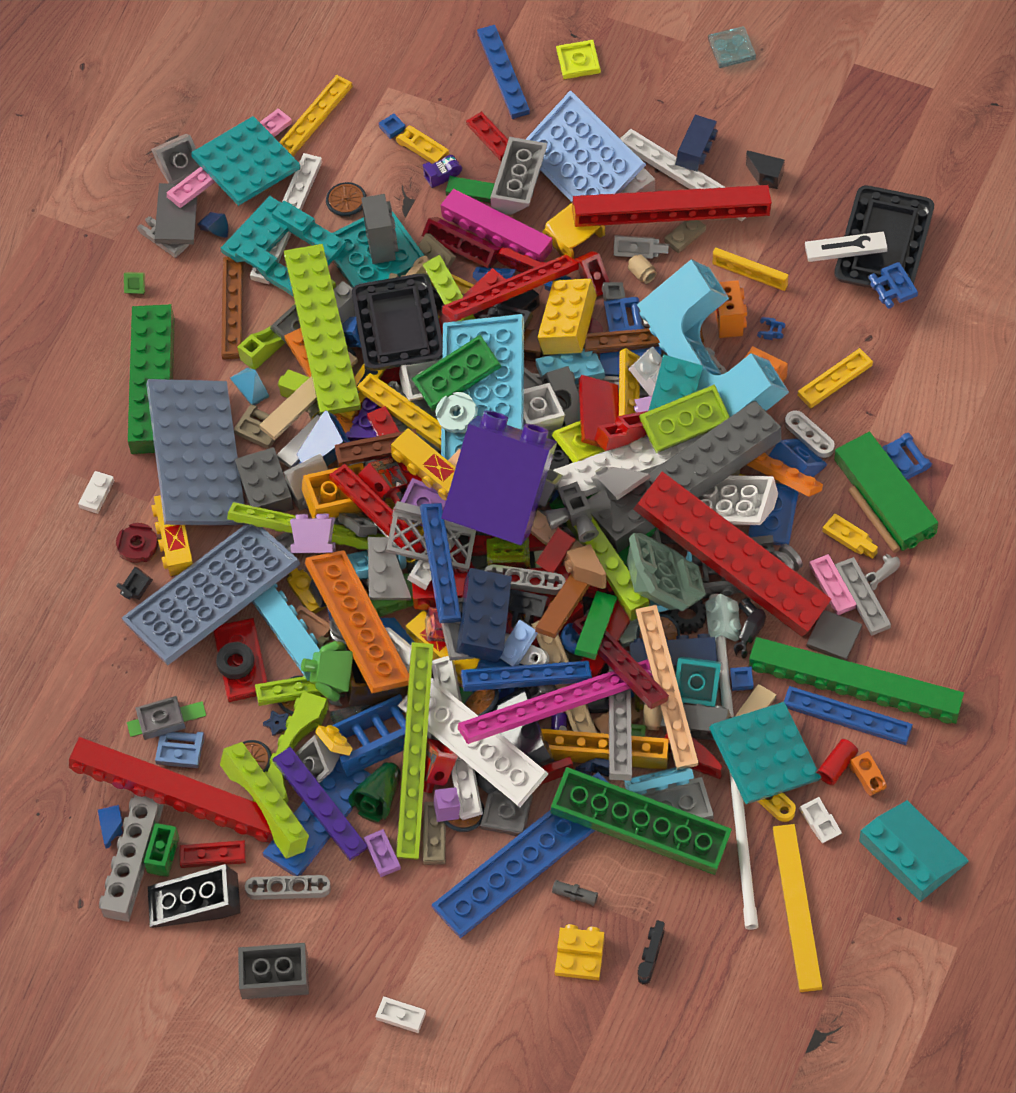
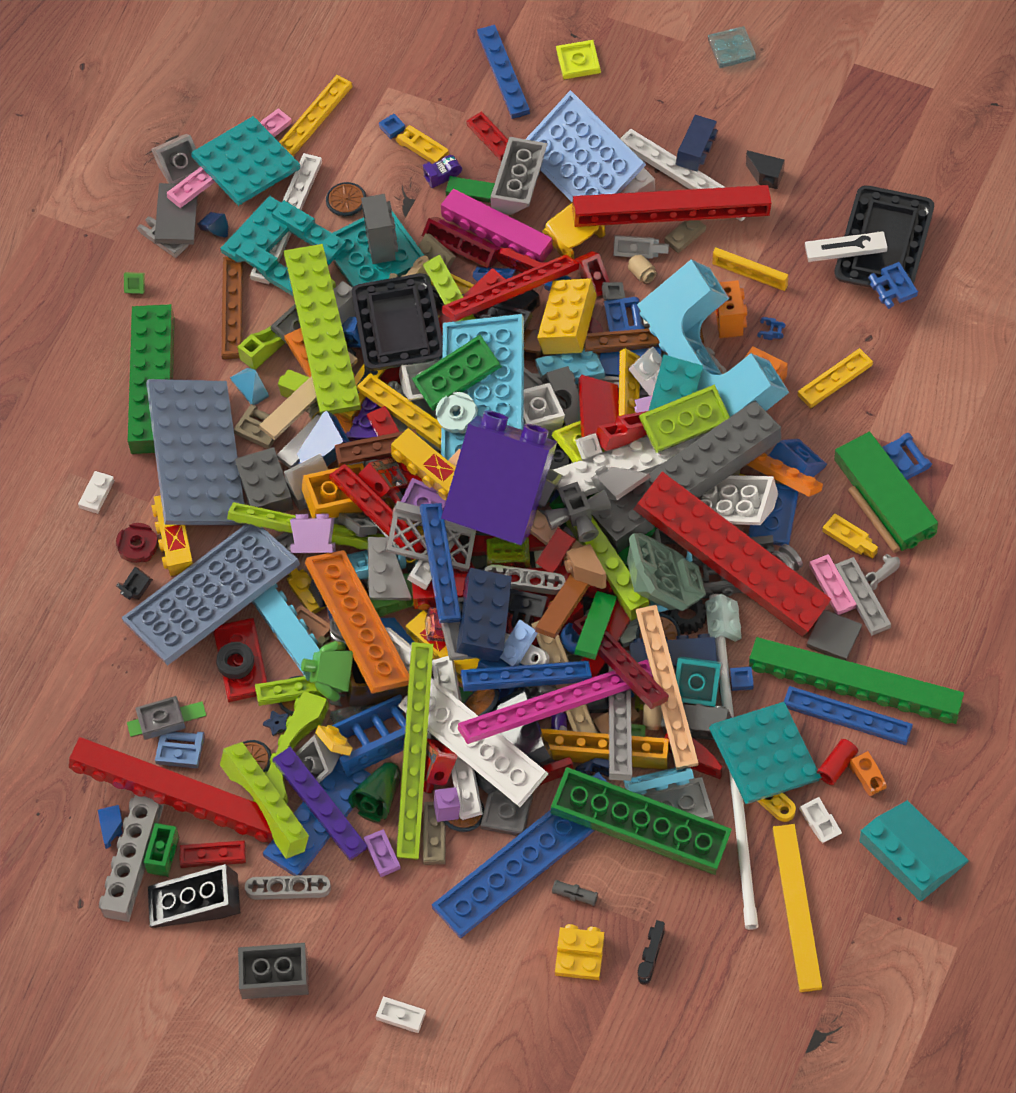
black arm [734,598,766,659] -> none
tan tile [735,684,777,717] -> none
white plate [785,411,834,458] -> none
none -> white tile [575,433,603,460]

